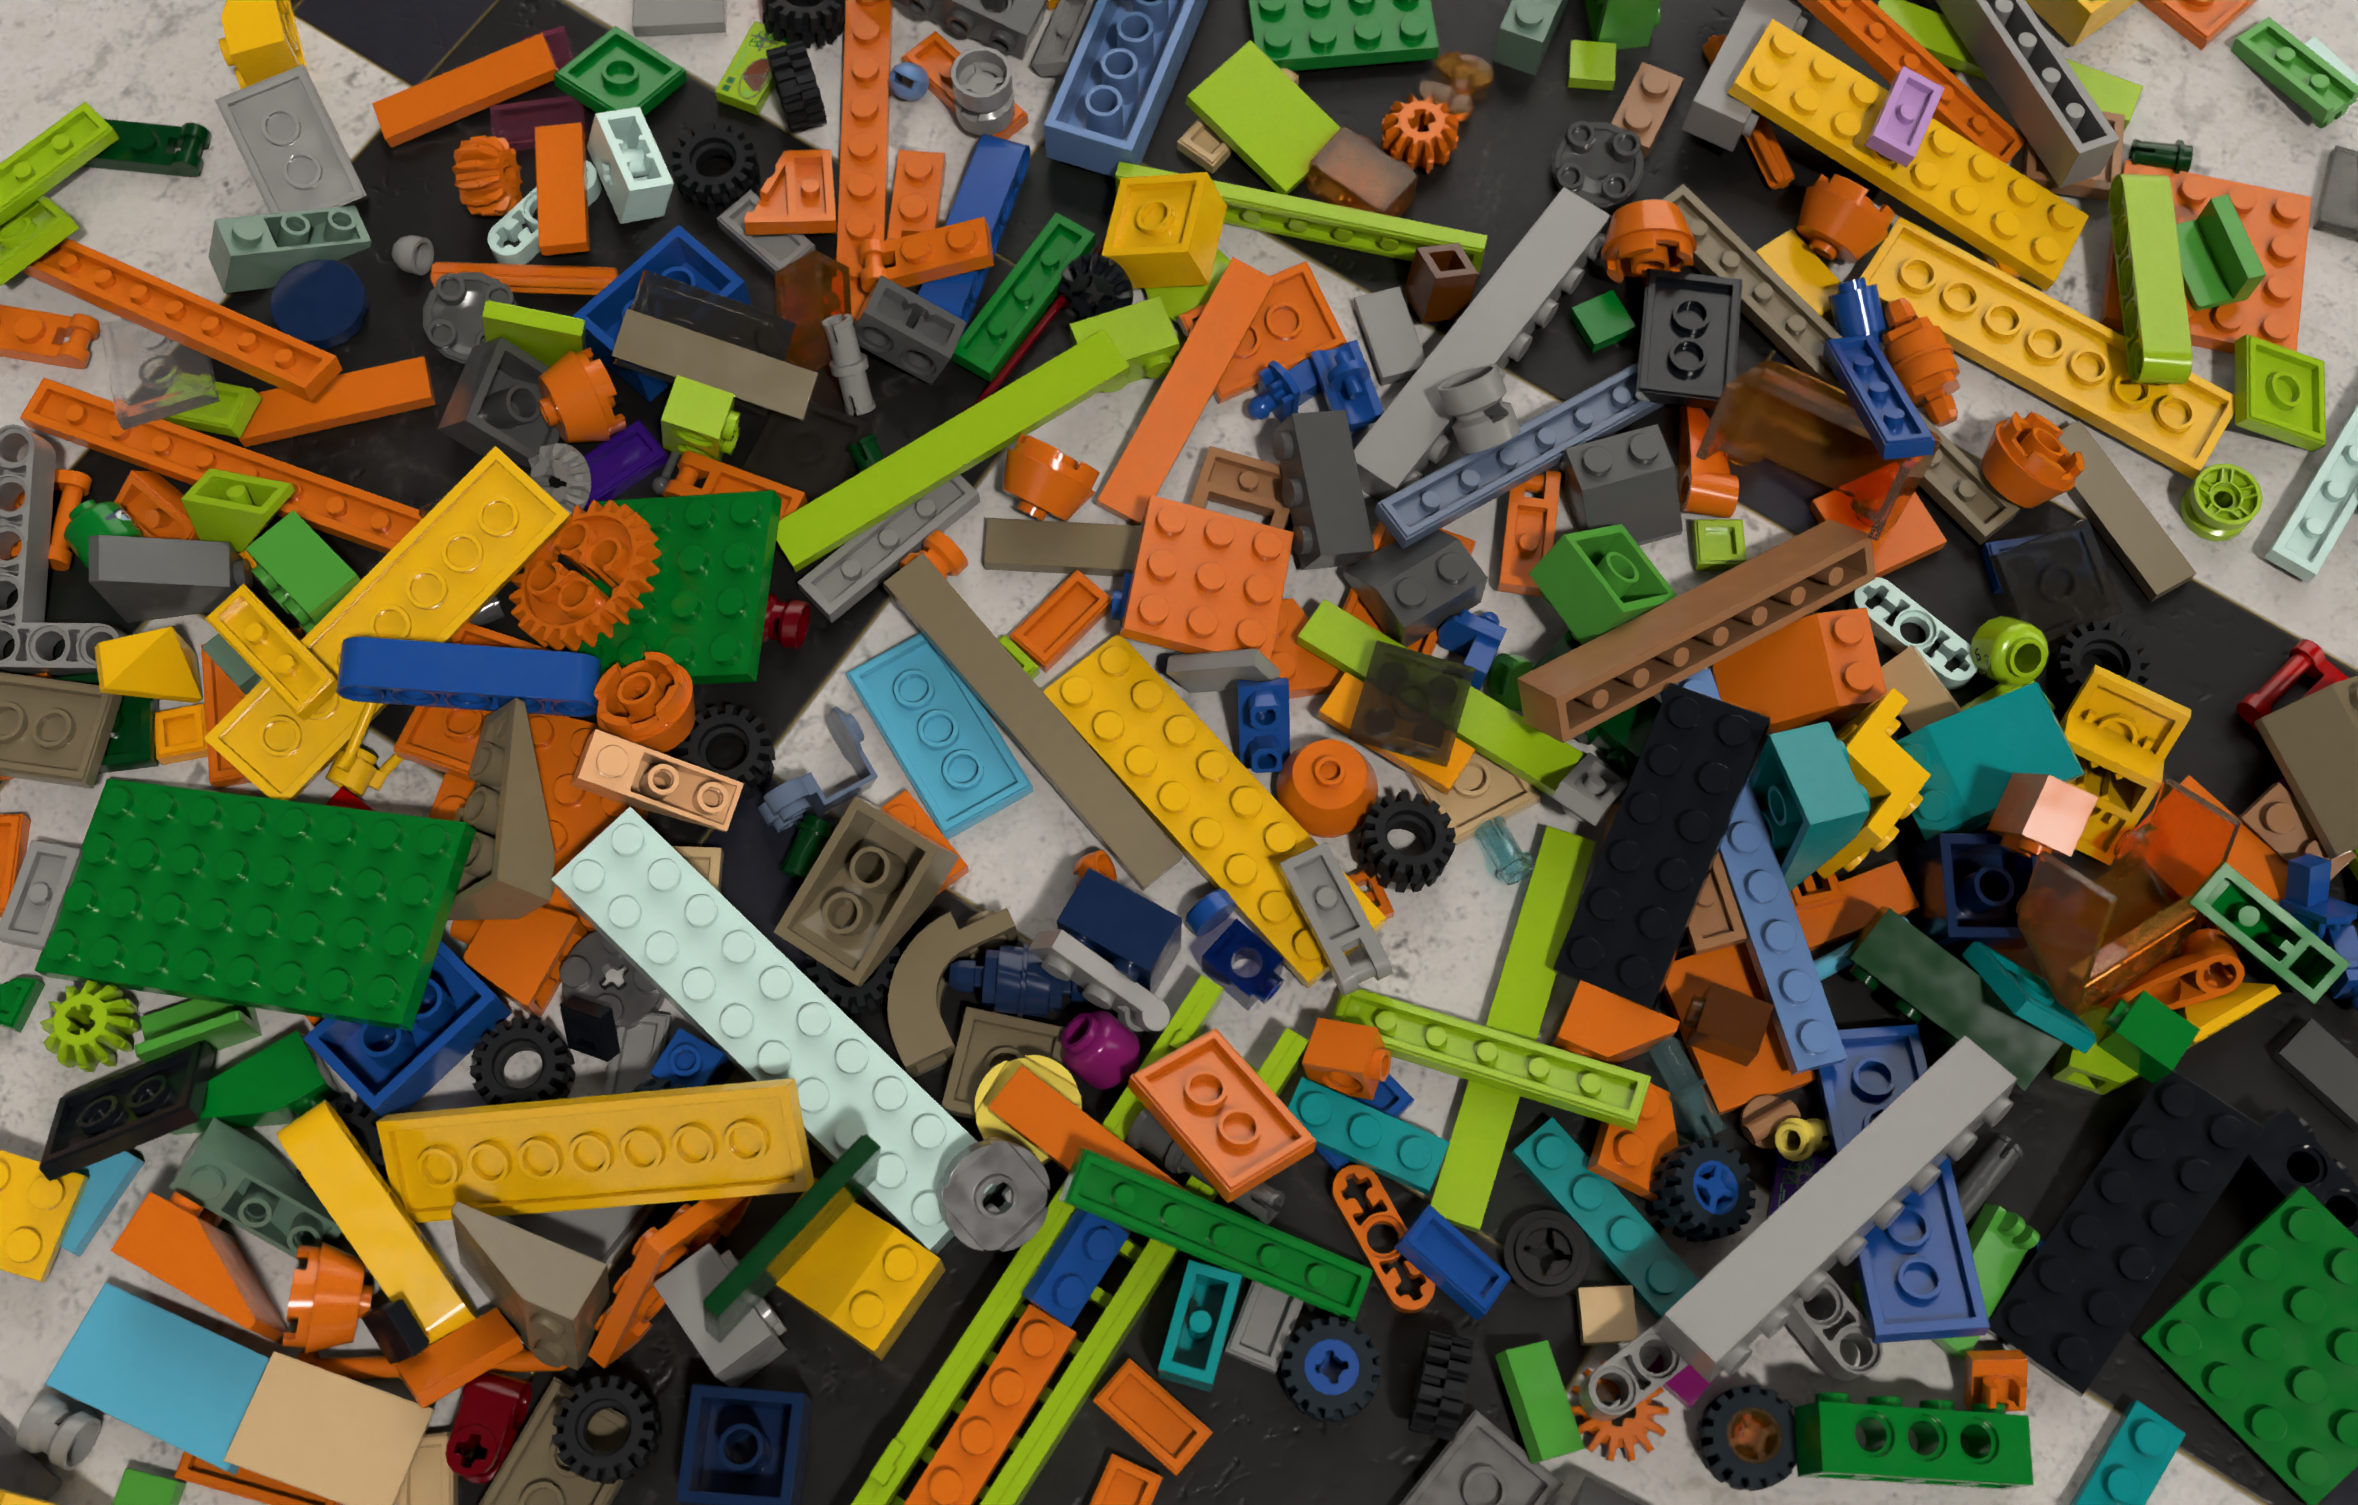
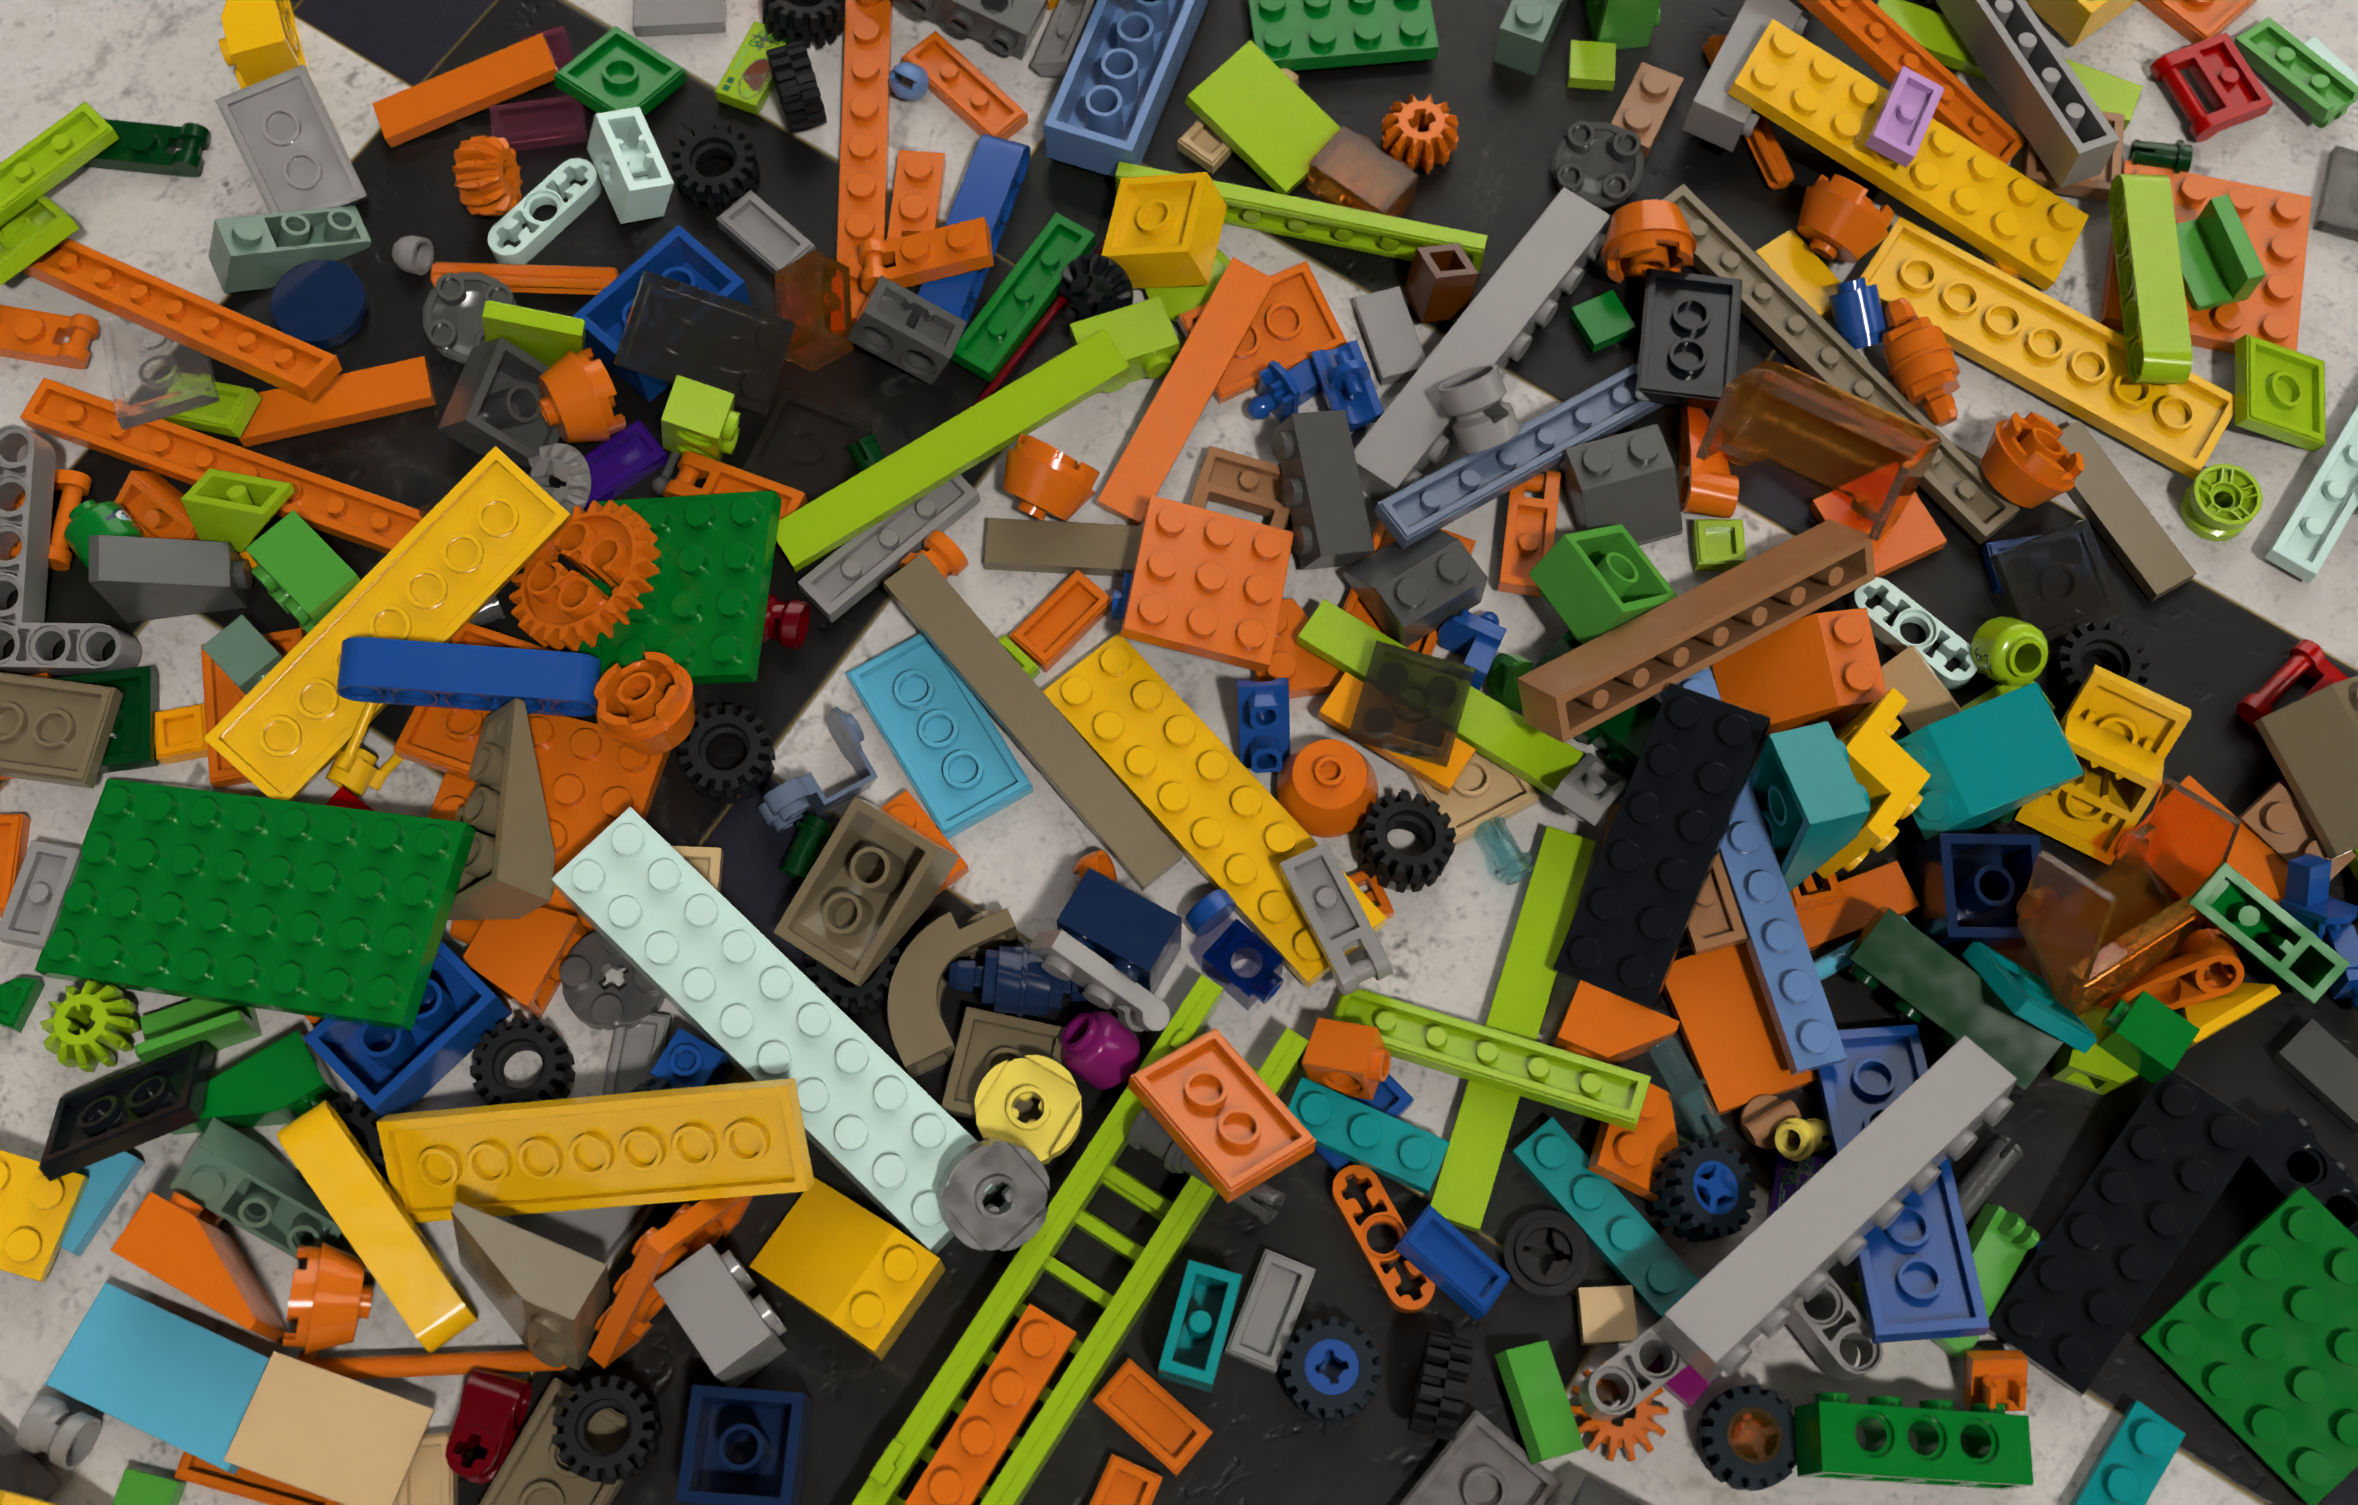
yellow slope [94,626,202,703] -> none
yellow tile [205,583,338,721] -> none
black tile [361,1298,430,1365] -> none
orange tile [395,1307,524,1409] -> none
orange tile [535,122,590,256] -> none
black tile [560,995,620,1062] -> none
light nougat slope [570,729,744,832] -> none
dark tan tile [612,308,819,421] -> none
dark green tile [703,1134,881,1343] -> none
orange wing [744,150,836,235] -> none
light grey pin [822,314,876,416] -> none
light grey wheel [951,47,1015,136] -> none
orange tile [988,1065,1189,1244] -> none
blue plate [1021,1208,1129,1328] -> none
green tile [1058,1147,1373,1322] -> none
light grey tile [1166,649,1280,693] -> none
clear orange piece [1419,52,1494,121] -> none
reddish brown brick [1683,982,1774,1067] -> none
blue tile [1823,335,1935,460] -> none
brick [1987,772,2099,861] -> none
none -> red plate [2150,32,2274,142]

